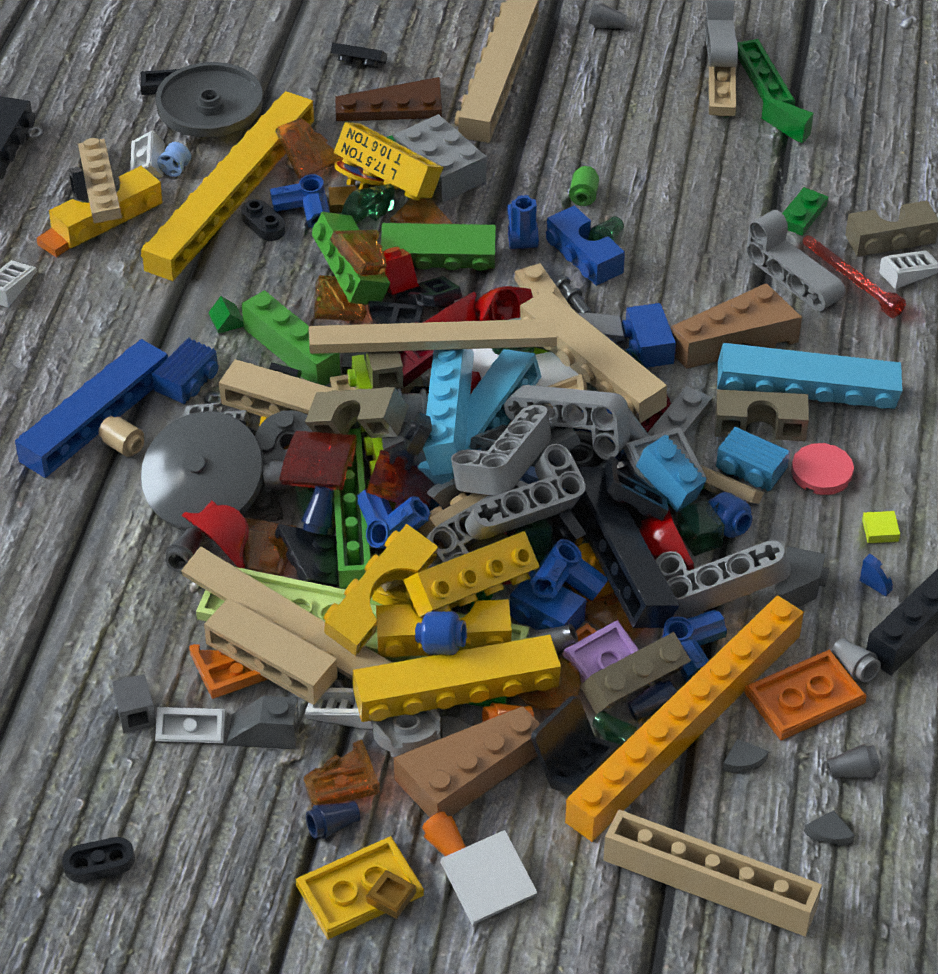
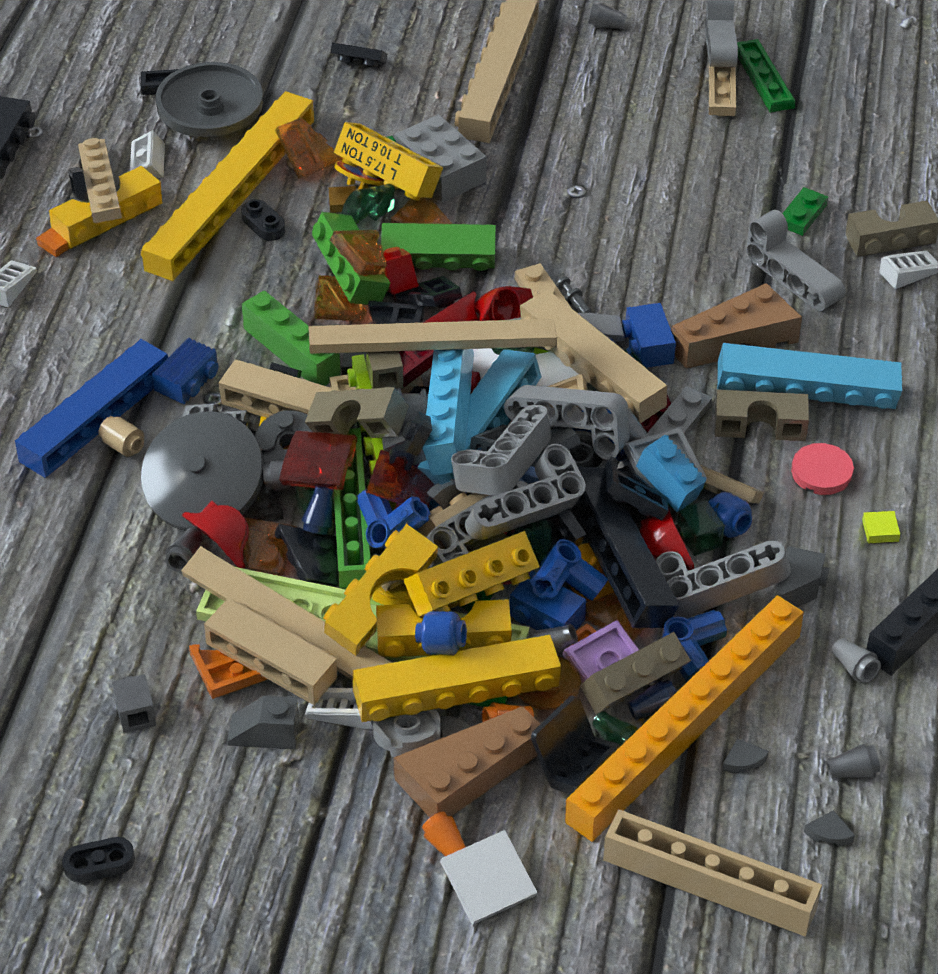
white slope [155,707,227,744] -> none
light blue wheel [157,142,191,177] -> none
green slope [208,296,244,334] -> none
blue piece [270,174,330,228] -> none
yellow tile [296,836,424,940] -> none
clear orange wing [303,739,380,808] -> none
dark blue cone [306,801,361,839] -> none
reddish brown wing [335,77,442,121] -> none
pearl gold tile [366,870,416,919] -> none
blue piece [507,195,539,249] -> none
blue arch [546,205,625,286] -> none
bright green brick [569,166,599,206] -> none
clear green cone [588,216,624,242] -> none
dark azure brick [716,426,790,491] -> none
orange tile [744,649,867,741] -> none
green slope [761,95,814,143] -> none
clear red piece [803,235,906,318] -> none
blue tile [859,554,893,596] -> none

